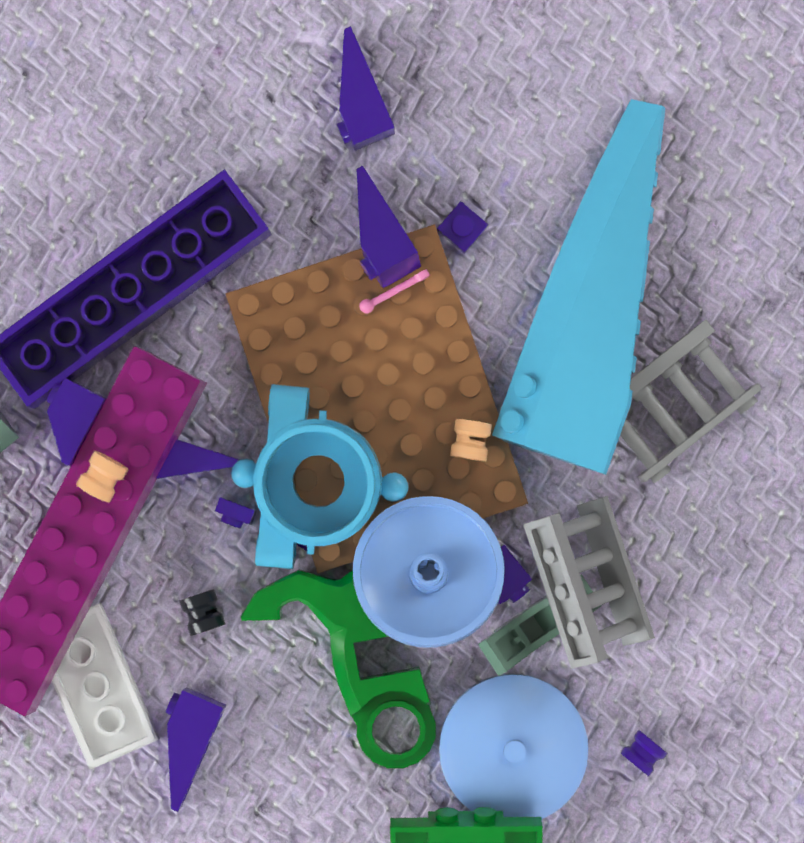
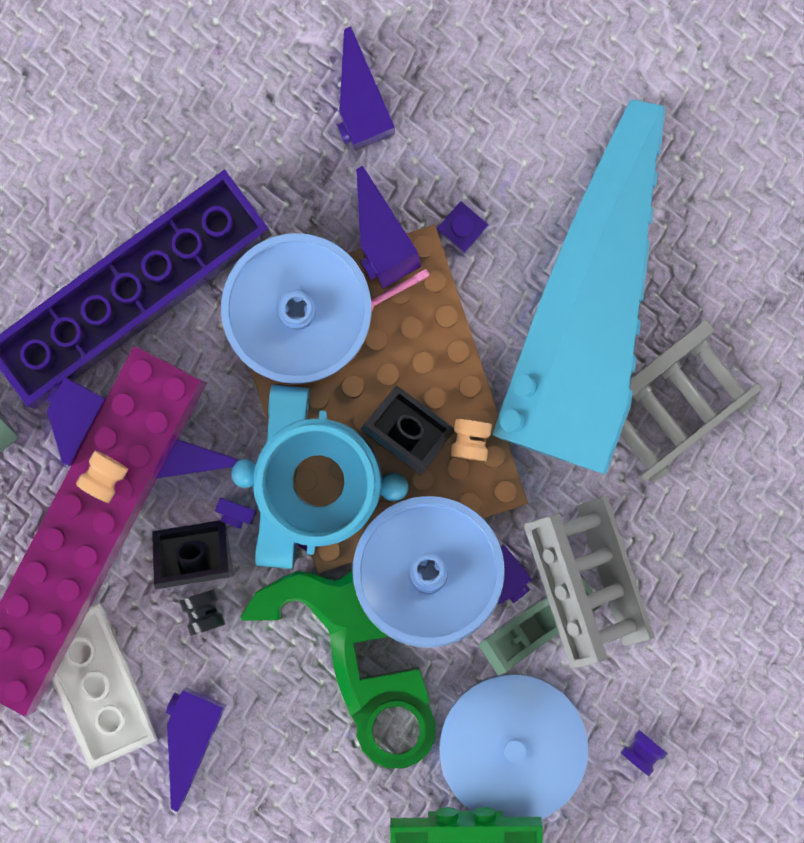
none -> black slope [152,520,234,589]
none -> light blue dish [221,233,372,384]
none -> black slope [361,385,454,475]

